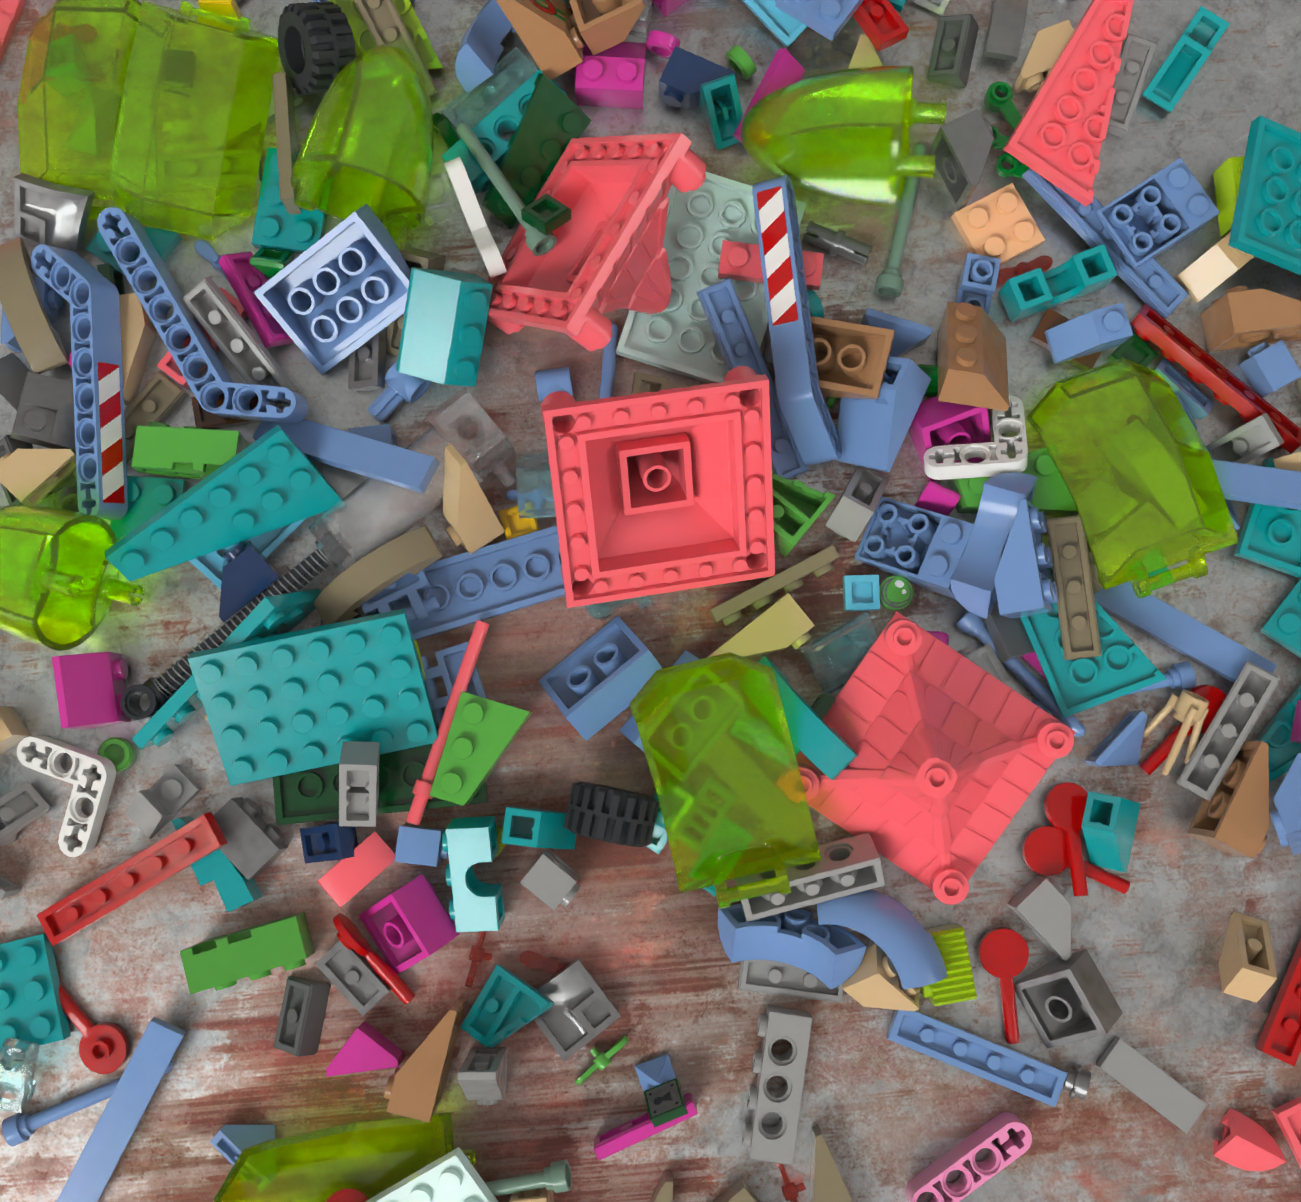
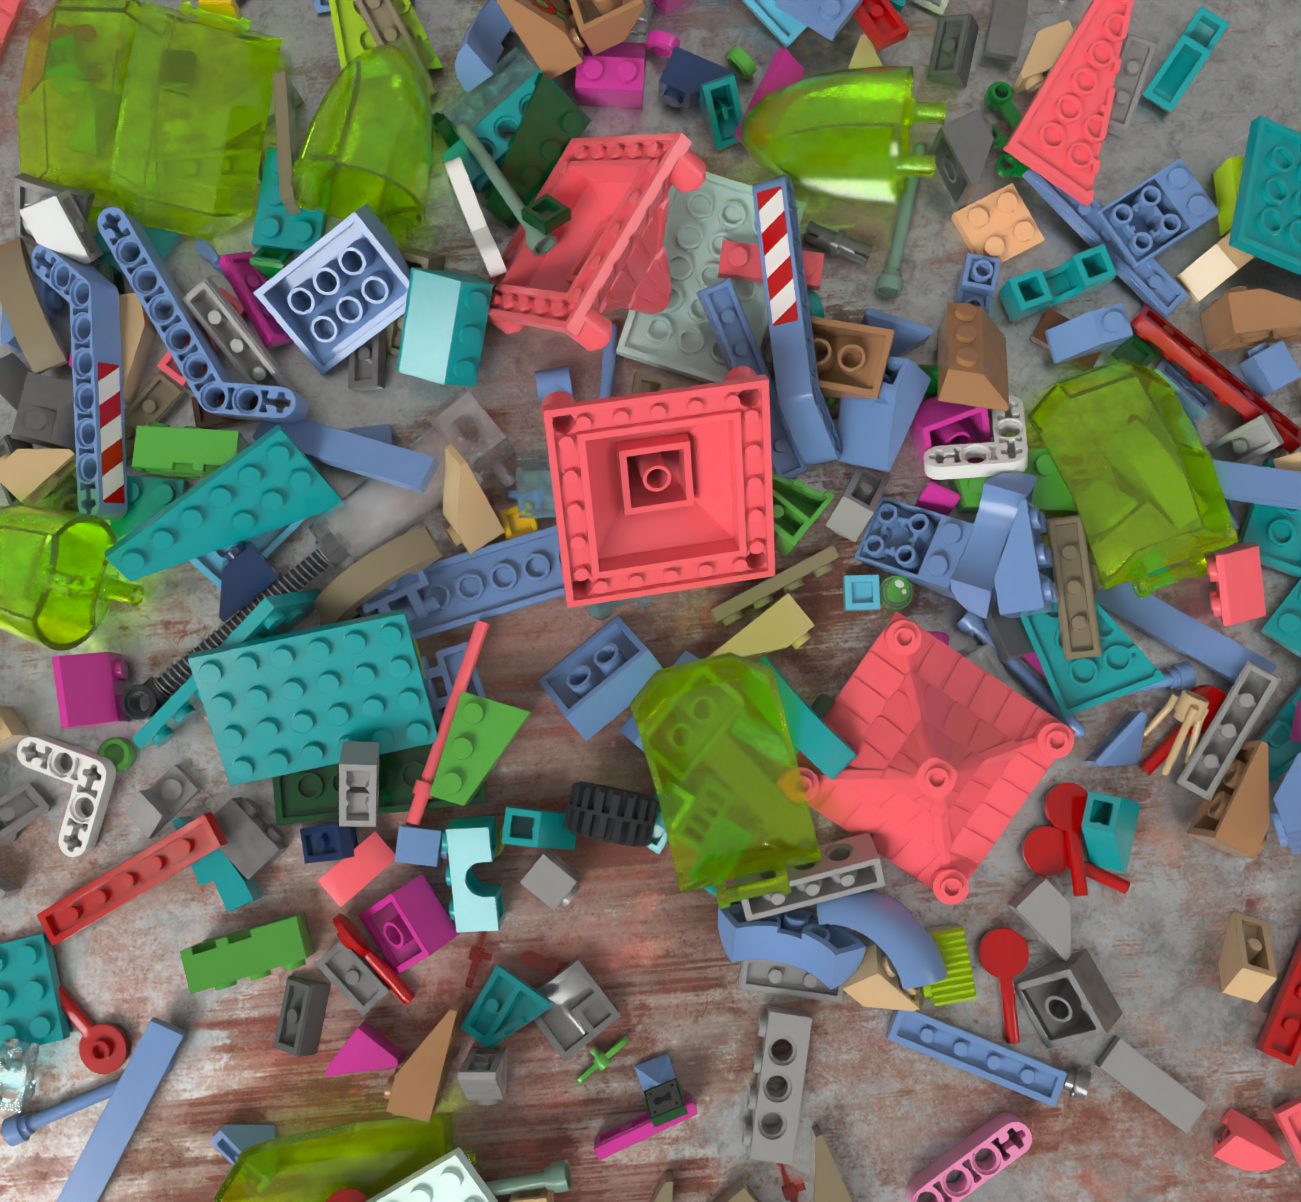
black tyre [278,1,356,95] -> none
medium blue axle [368,361,431,422] -> none
clear light blue slope [799,612,877,695] -> none
clear red piece [997,255,1053,285] -> none
none -> slope [19,189,103,264]
none -> coral slope [1205,542,1266,626]

